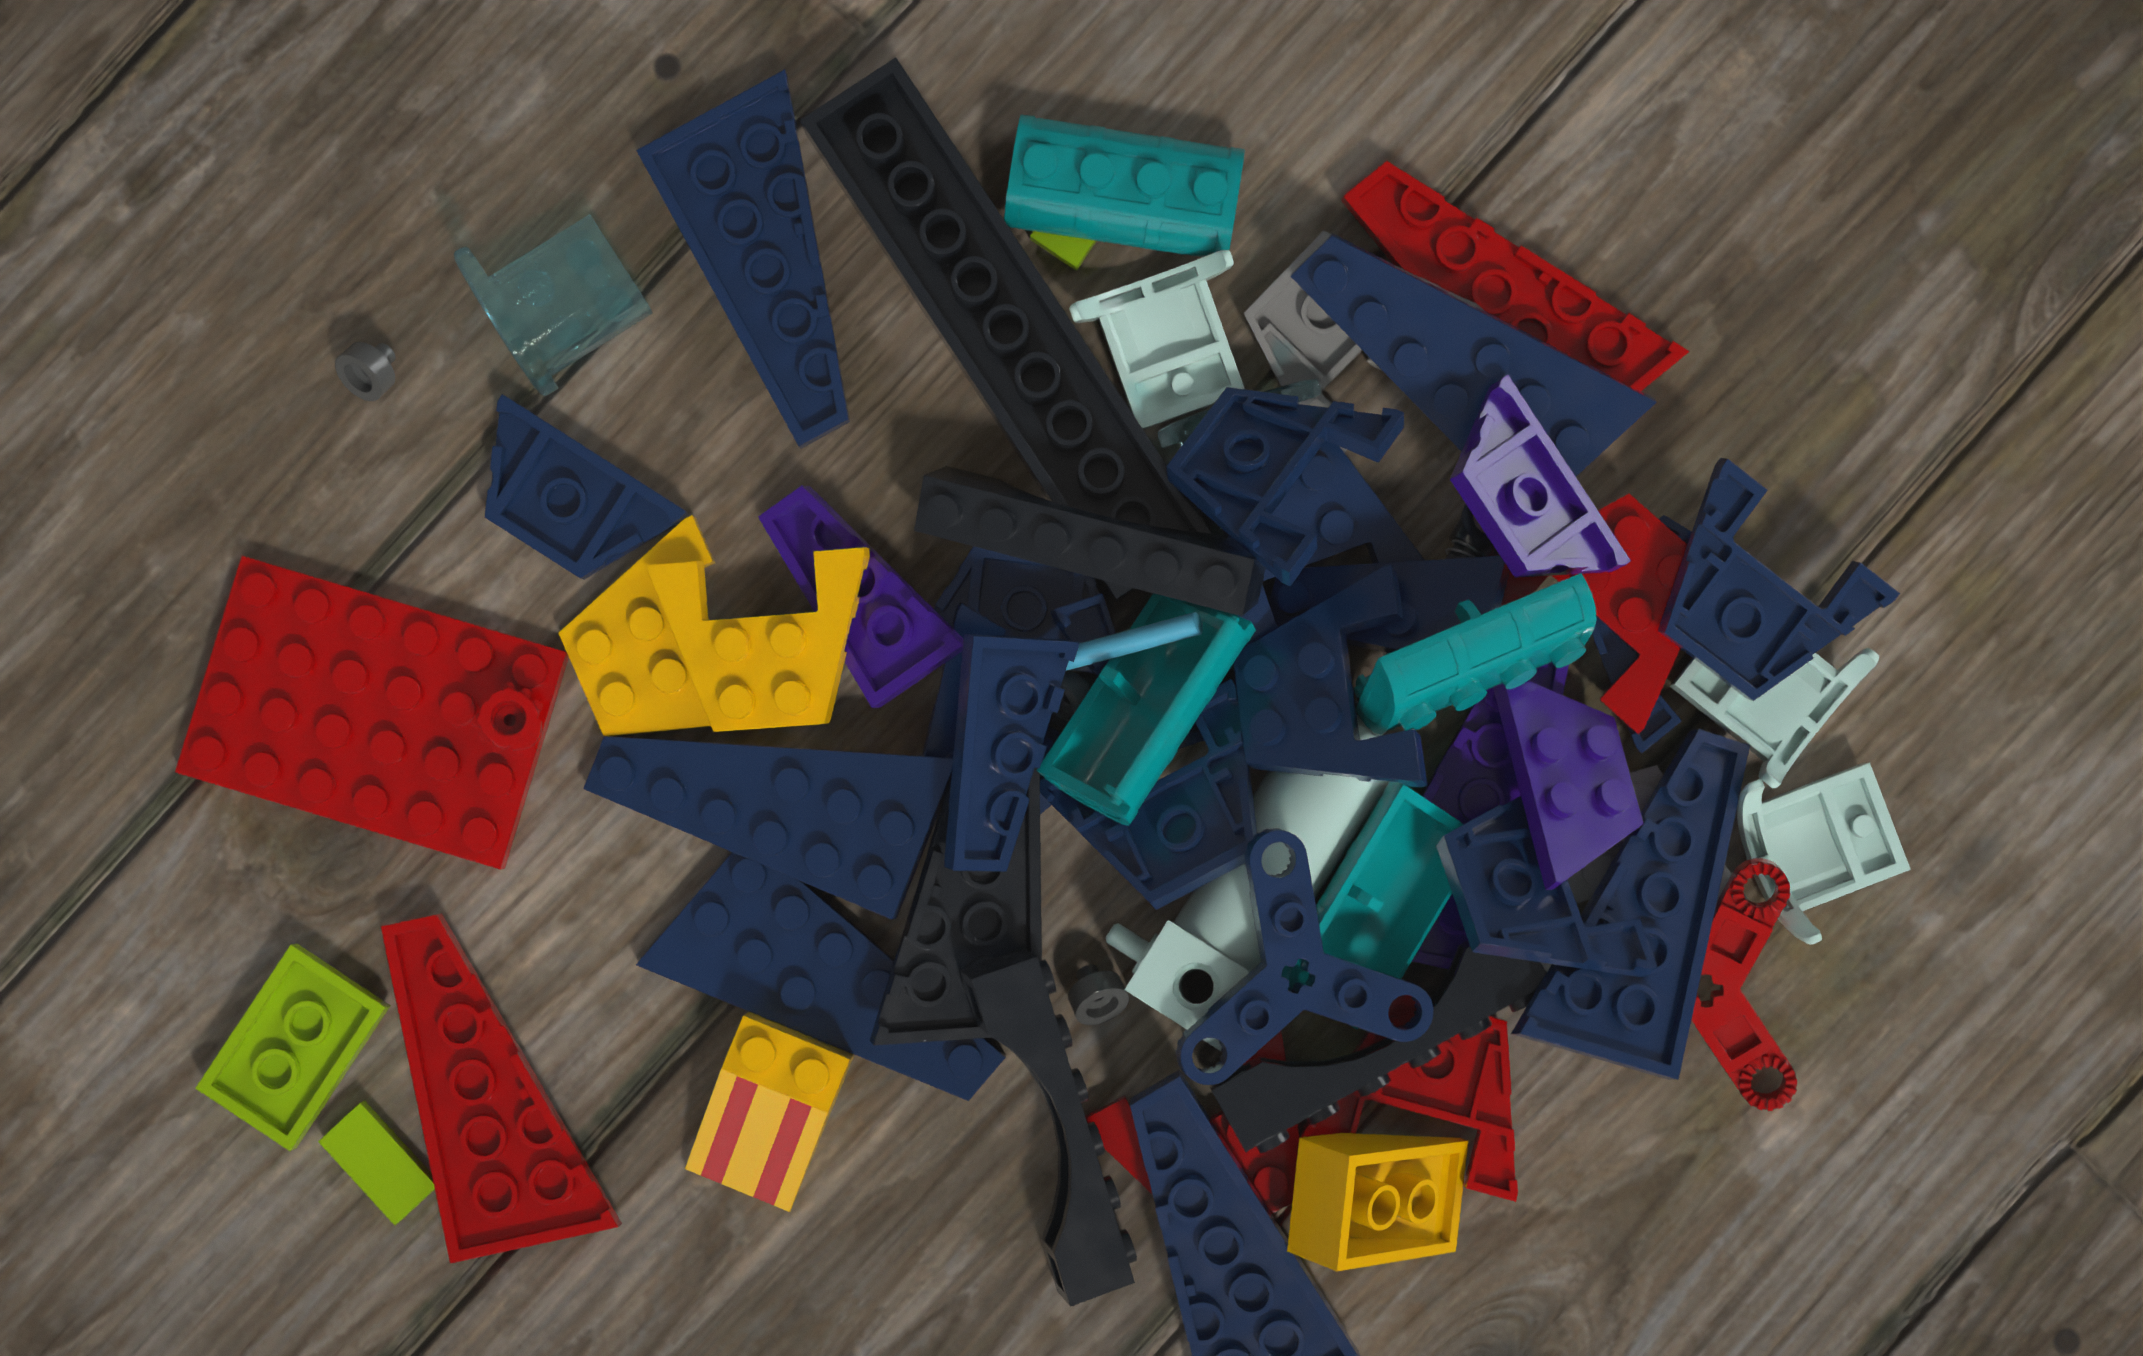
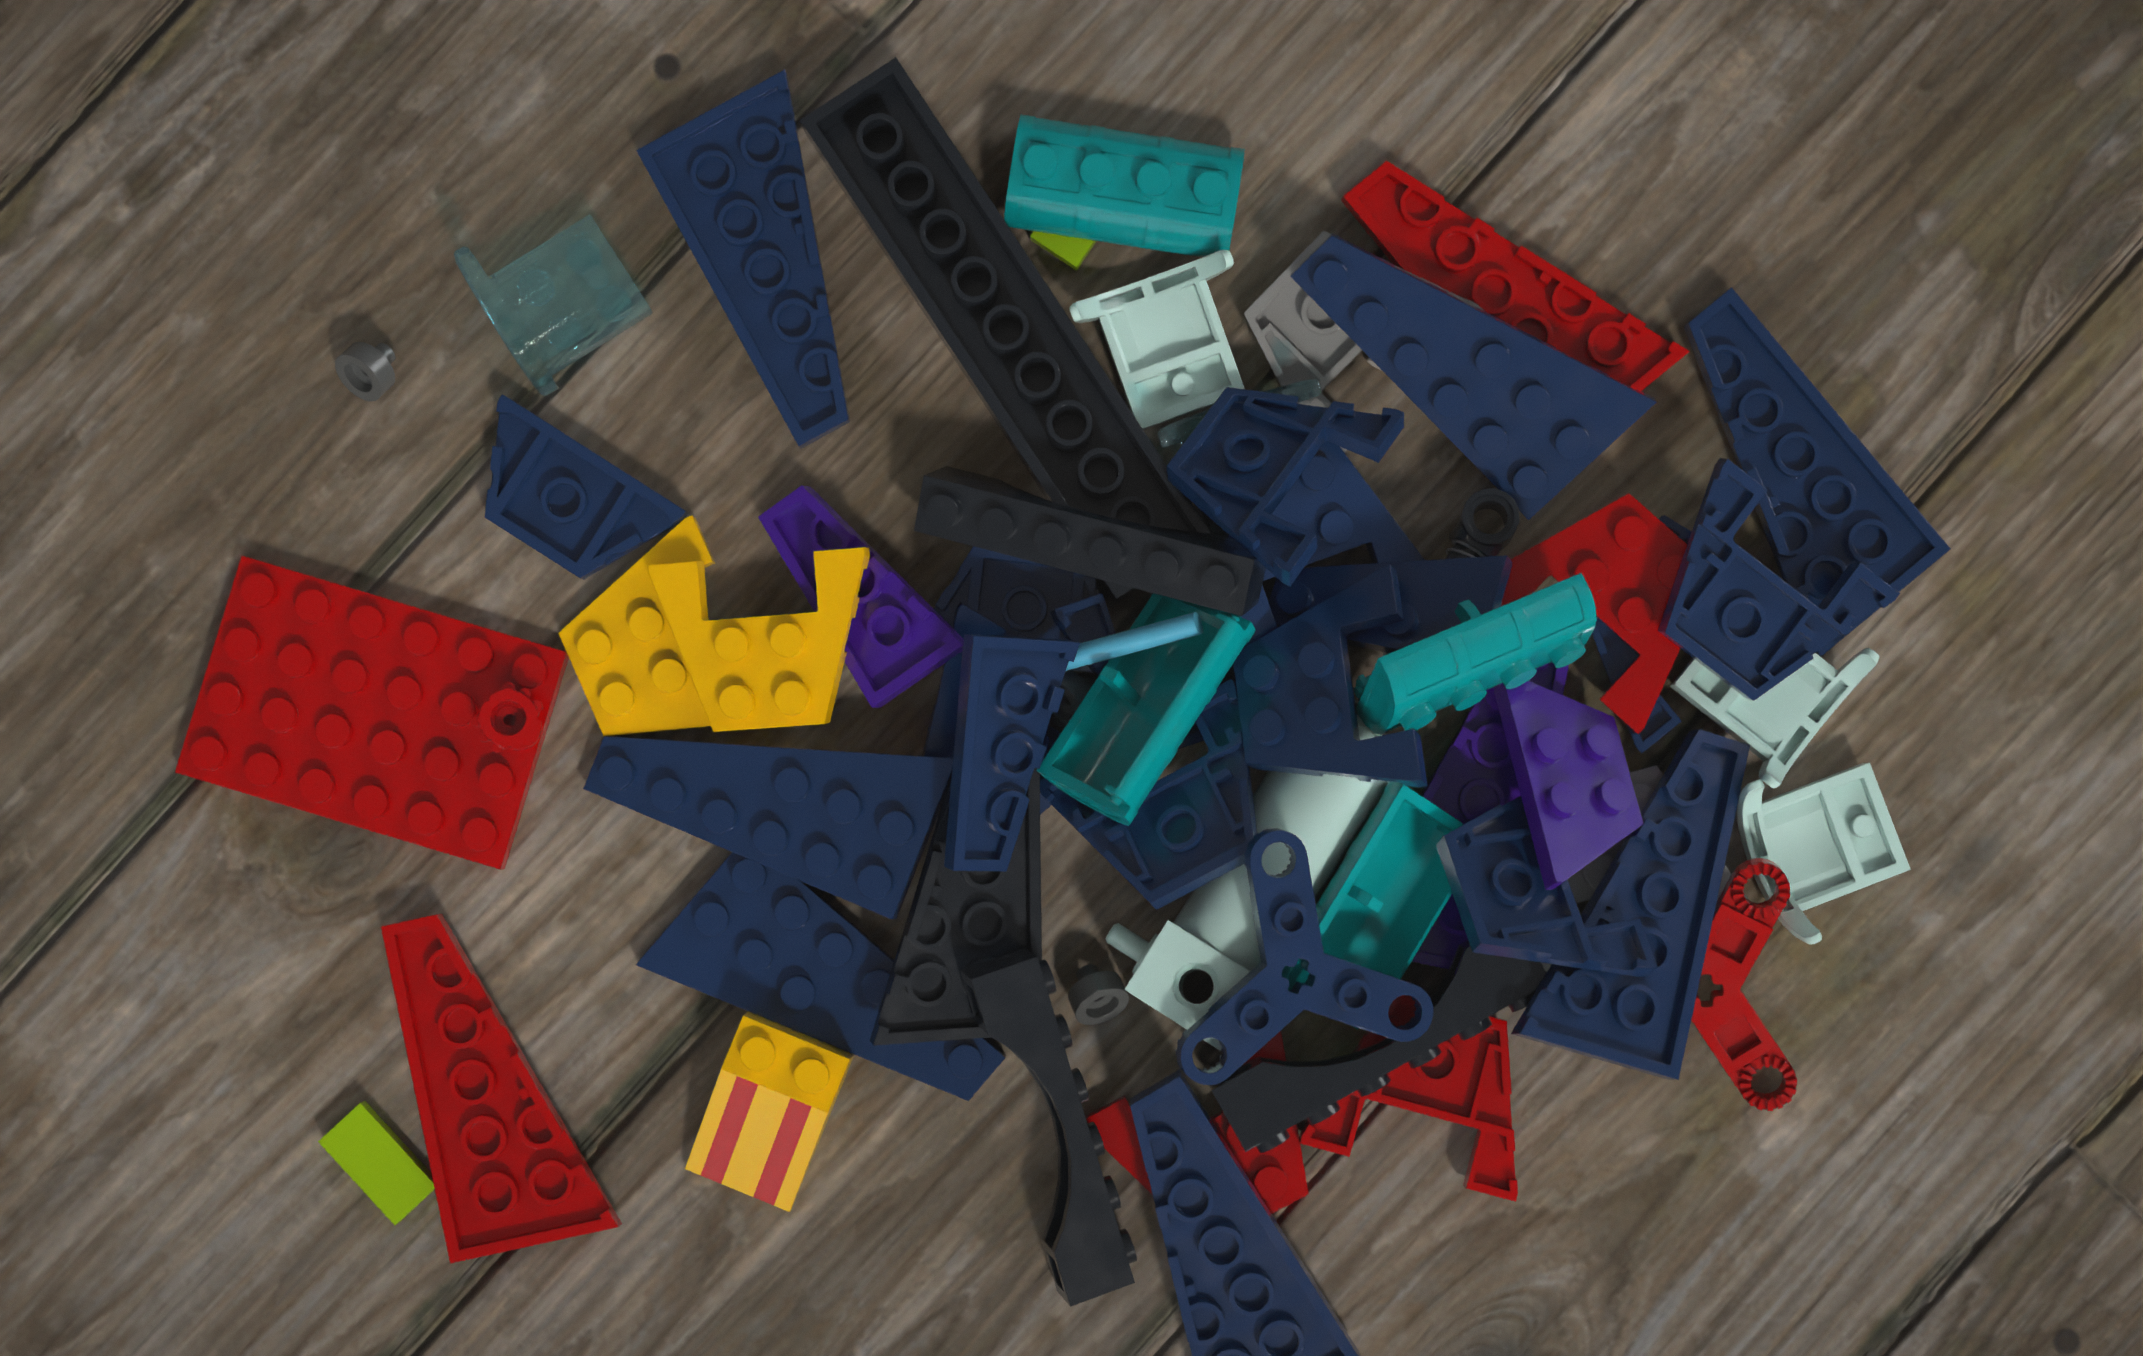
lime plate [195,943,391,1151] -> none
yellow slope [1287,1133,1468,1272] -> none
wing [1450,375,1631,578] -> none
none -> dark blue wing [1684,287,1951,657]

